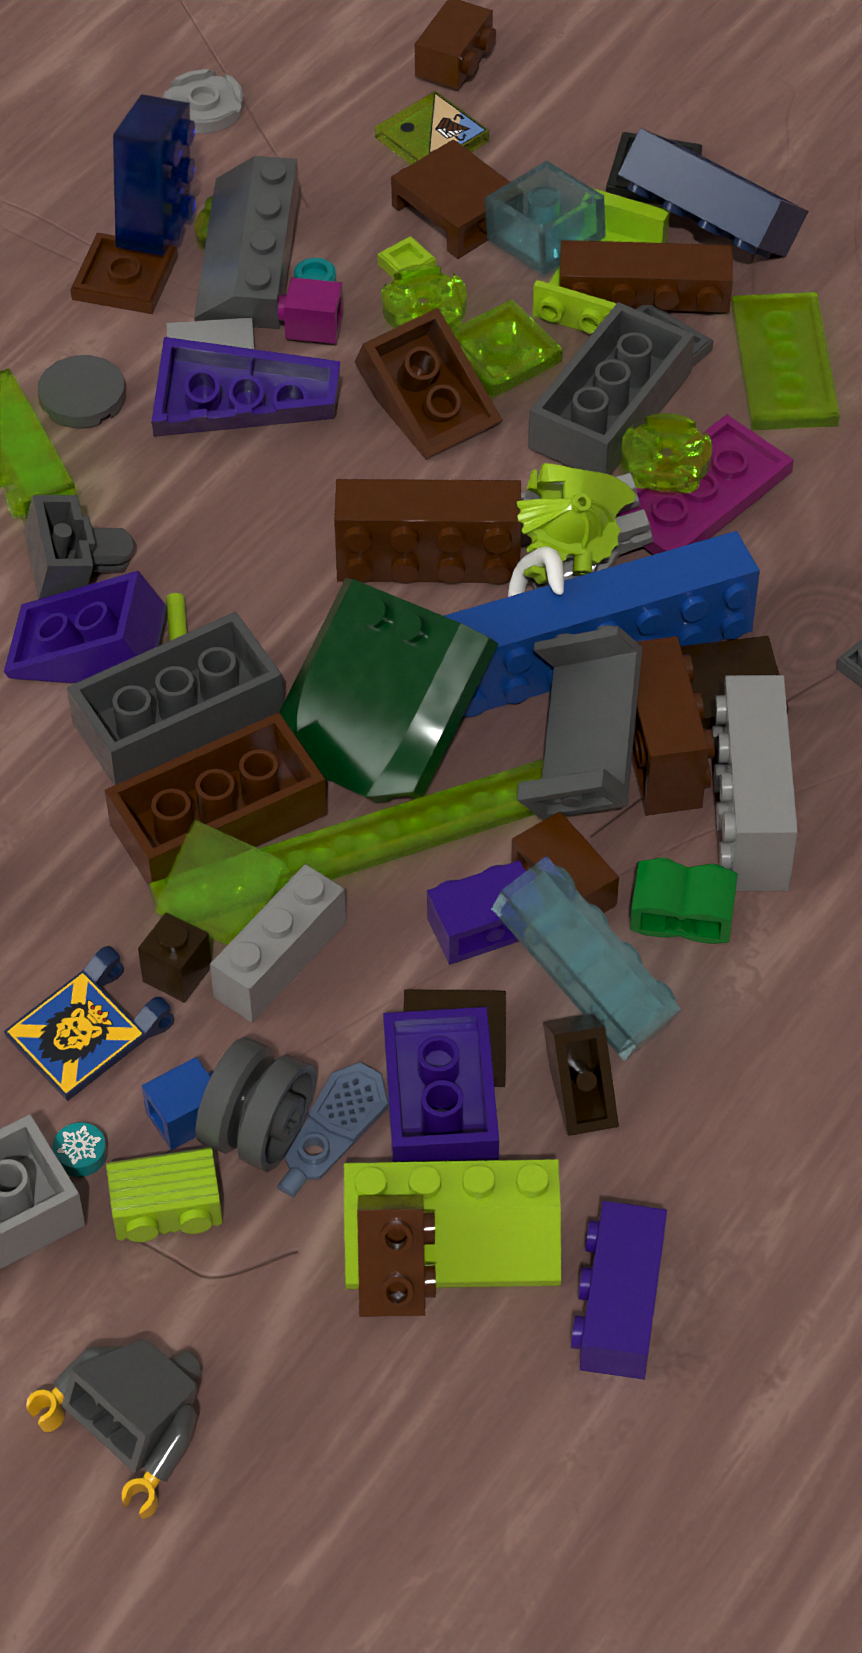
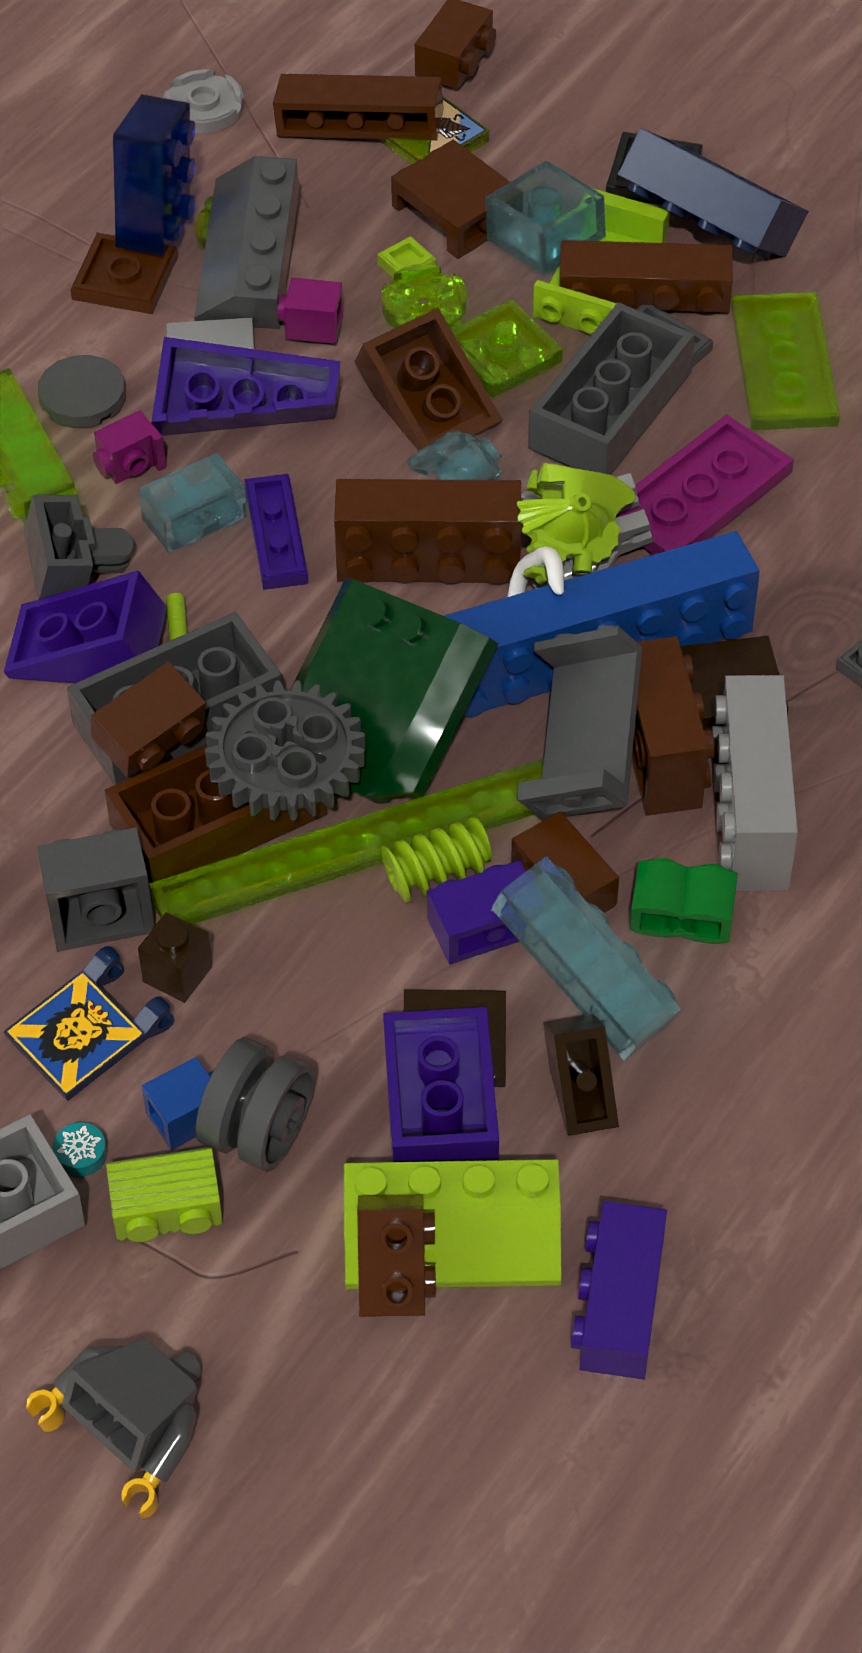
clear neon green plate [152,820,286,946] -> none
light grey brick [210,864,346,1023] -> none
sand blue piece [276,1062,388,1198] -> none
teal tile [294,258,336,282] -> none
clear neon green plate [621,413,712,493] -> none
none -> dark grey brick [37,827,154,952]
none -> reddish brown brick [91,661,206,778]
none -> magenta brick [93,410,166,484]
none -> clear light blue brick [138,453,247,553]
none -> dark grey gear [205,680,366,821]
none -> dark purple tile [244,474,308,590]
none -> reddish brown brick [273,74,444,141]
none -> lime piece [381,816,492,903]
none -> clear light blue head [406,430,502,480]

